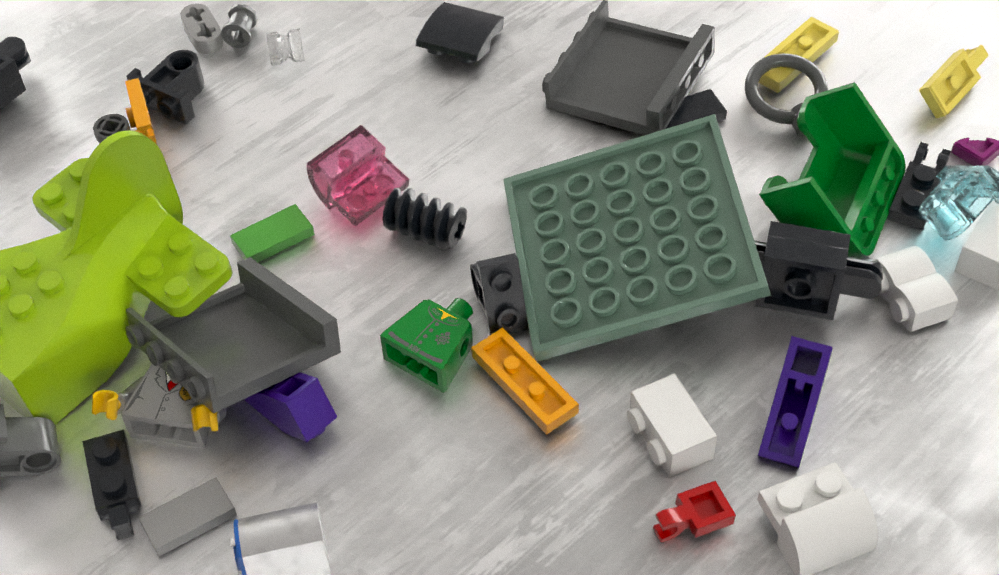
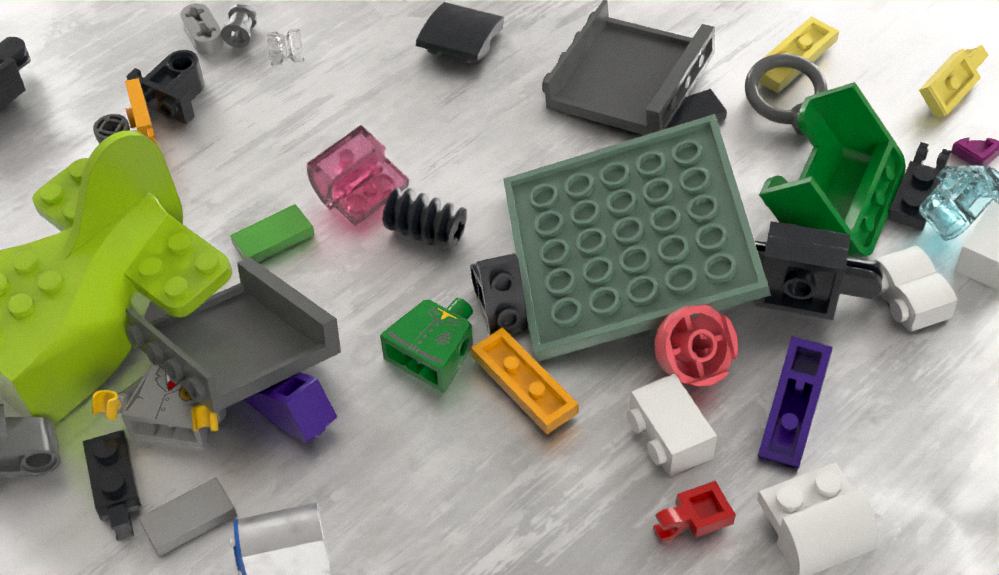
none -> coral cylinder [654,305,738,387]

